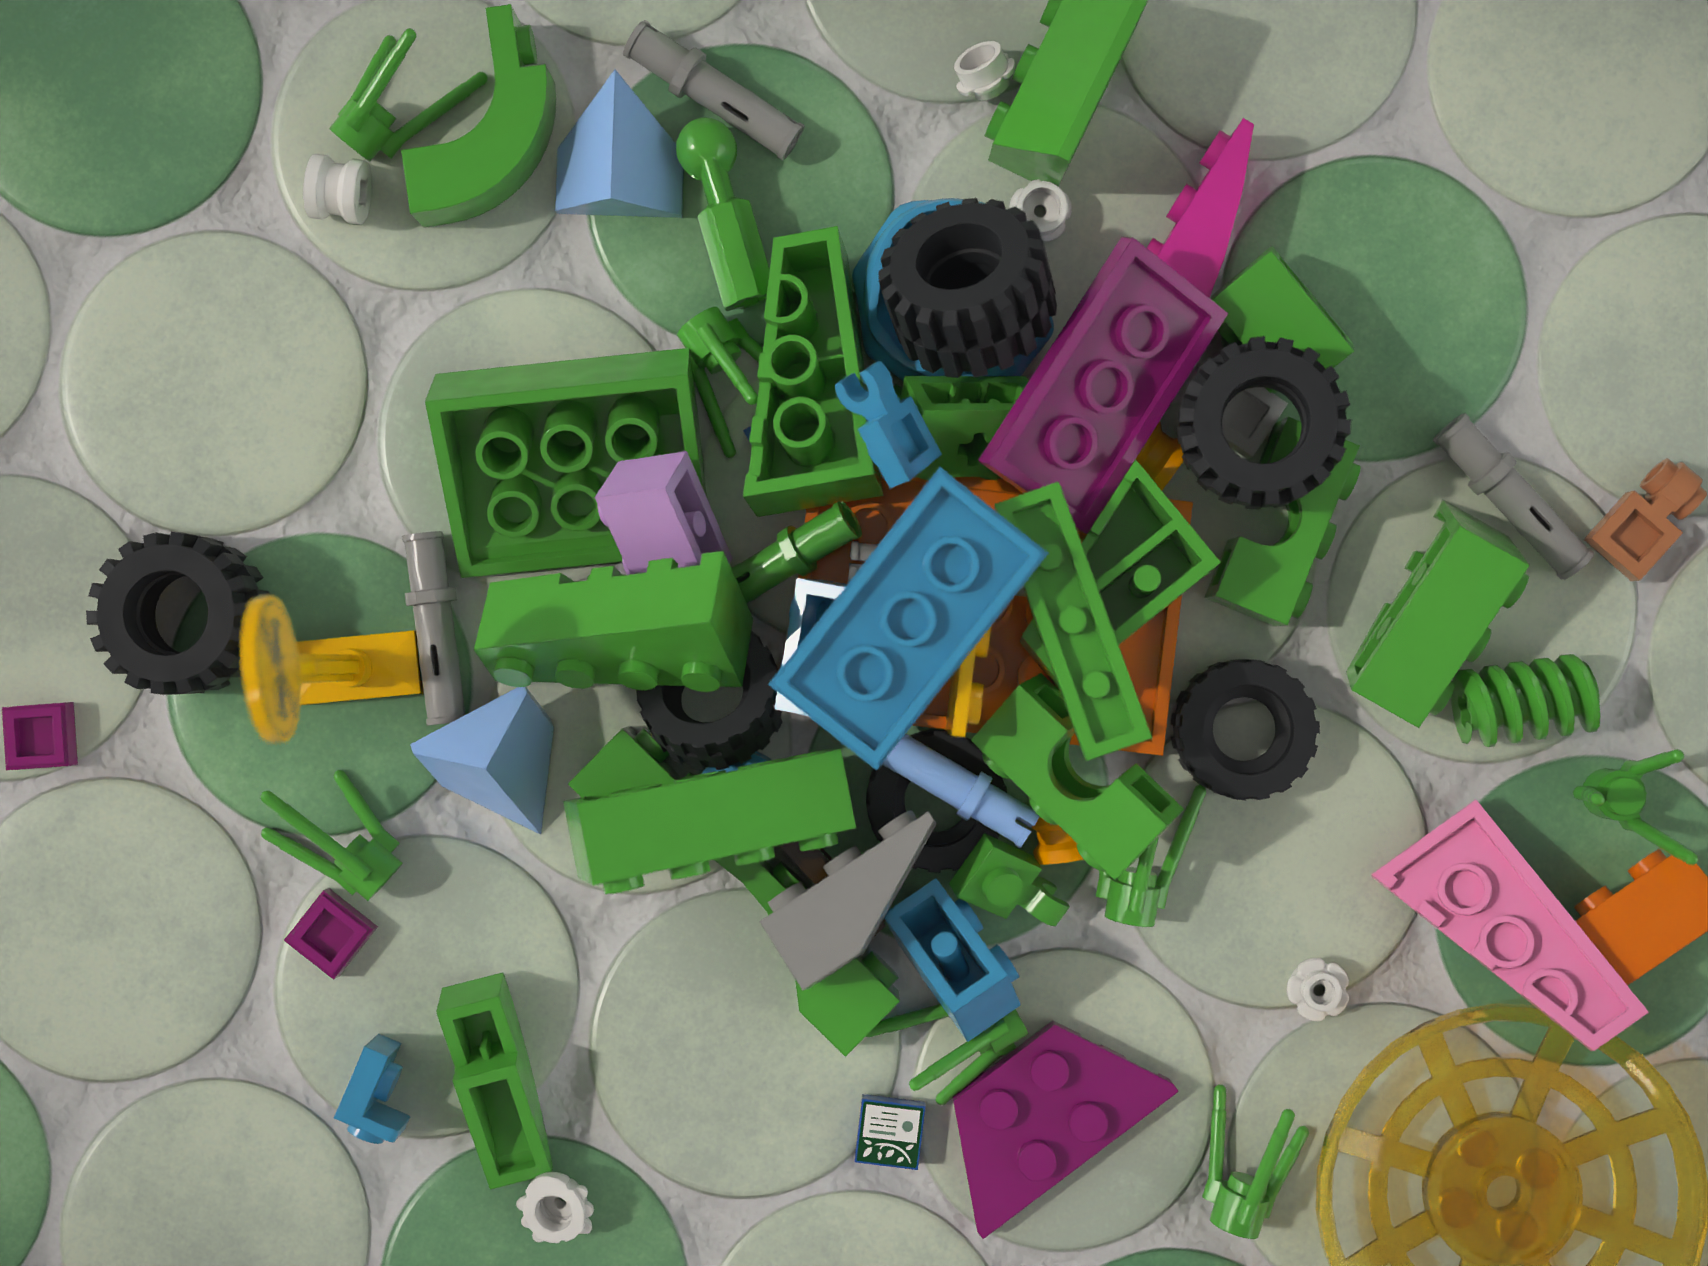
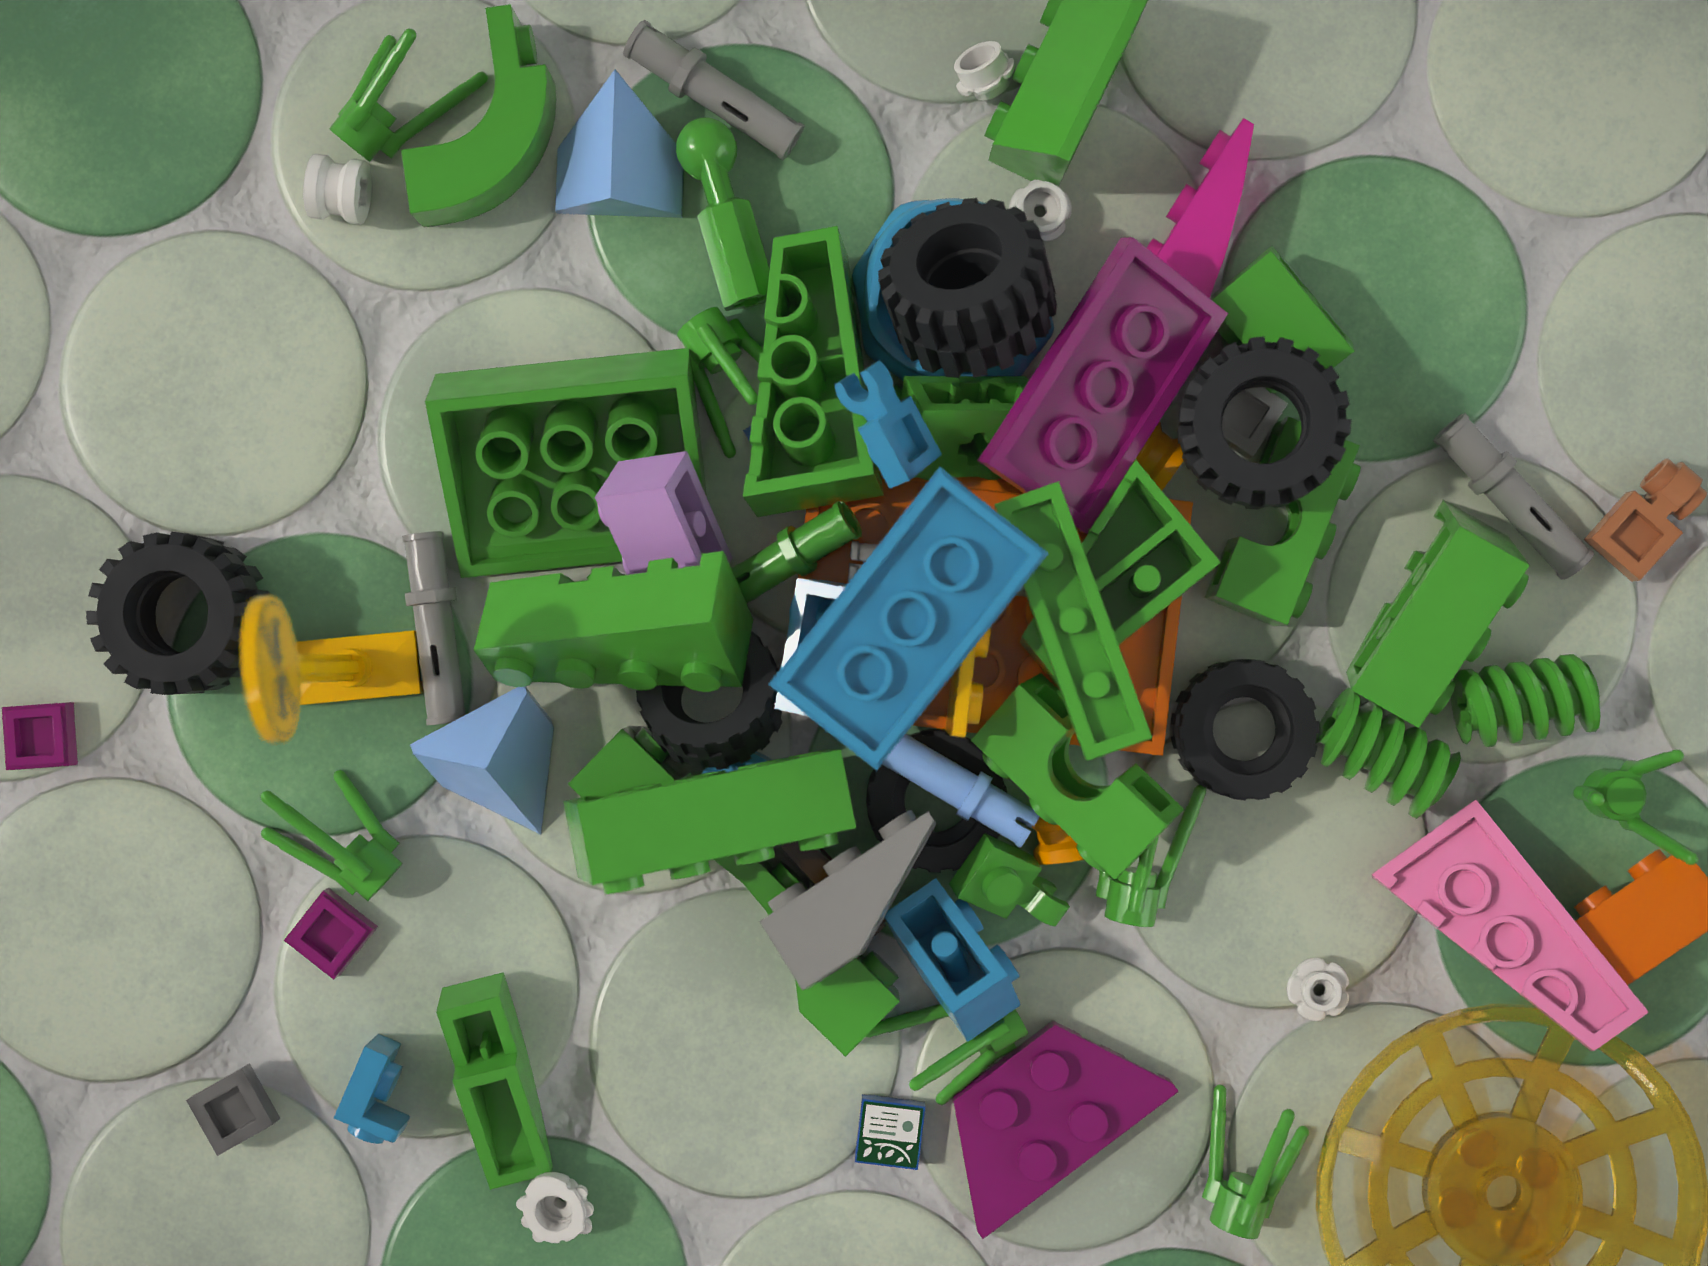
none -> flat silver plate [186,1063,281,1156]
none -> bright green piece [1315,688,1461,819]

